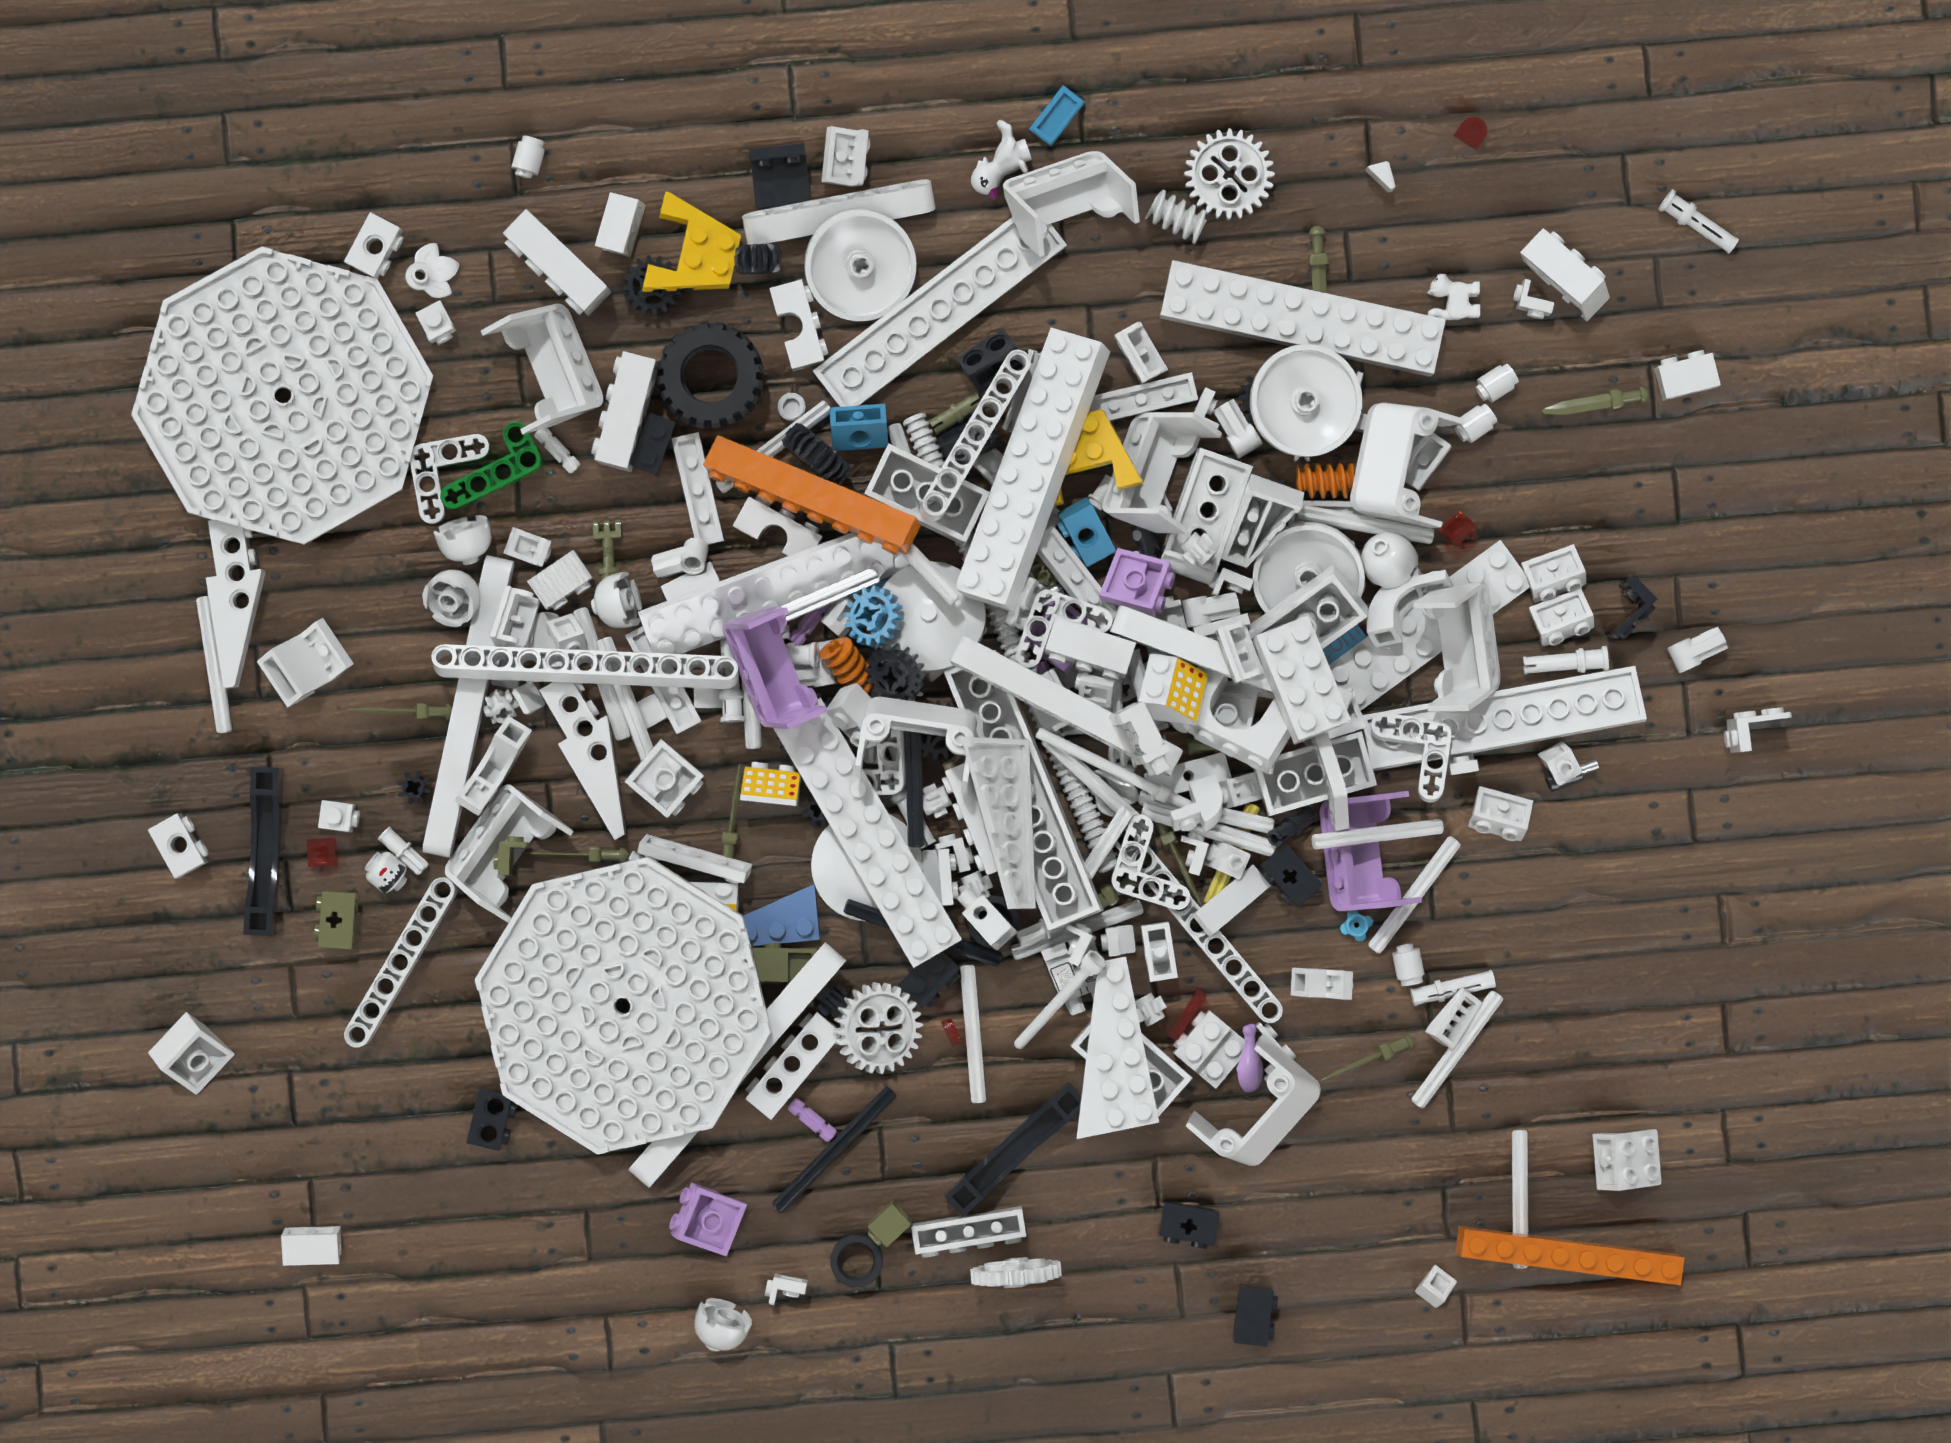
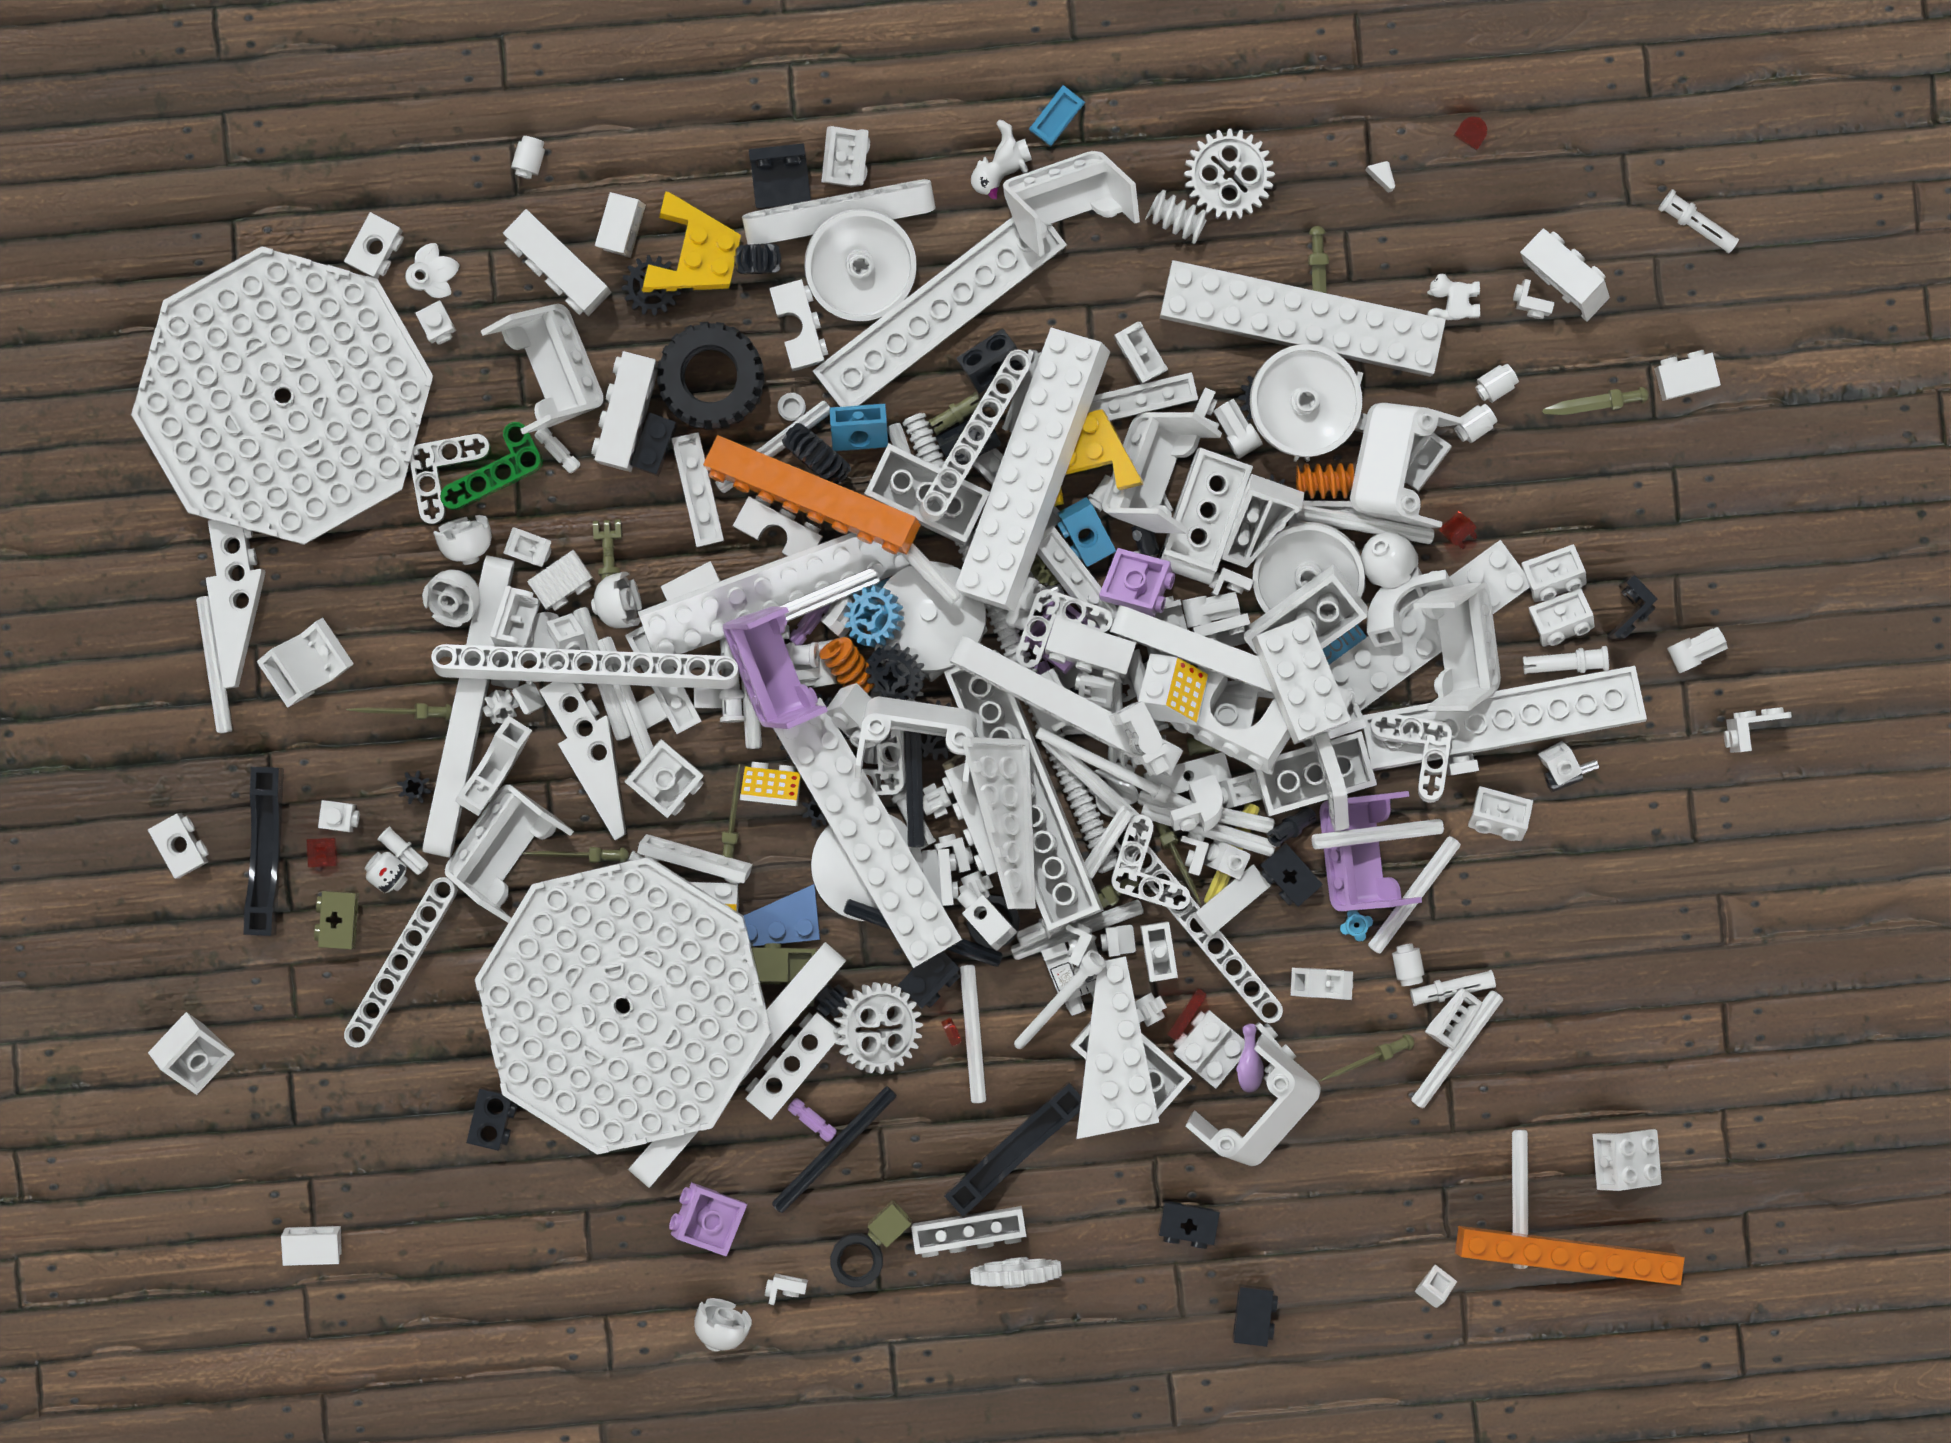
olive bracket [493,836,531,876] -> none
white piece [651,538,709,578] -> none
white gear [1181,532,1215,567] -> none
white hinge [1215,620,1264,683] -> none

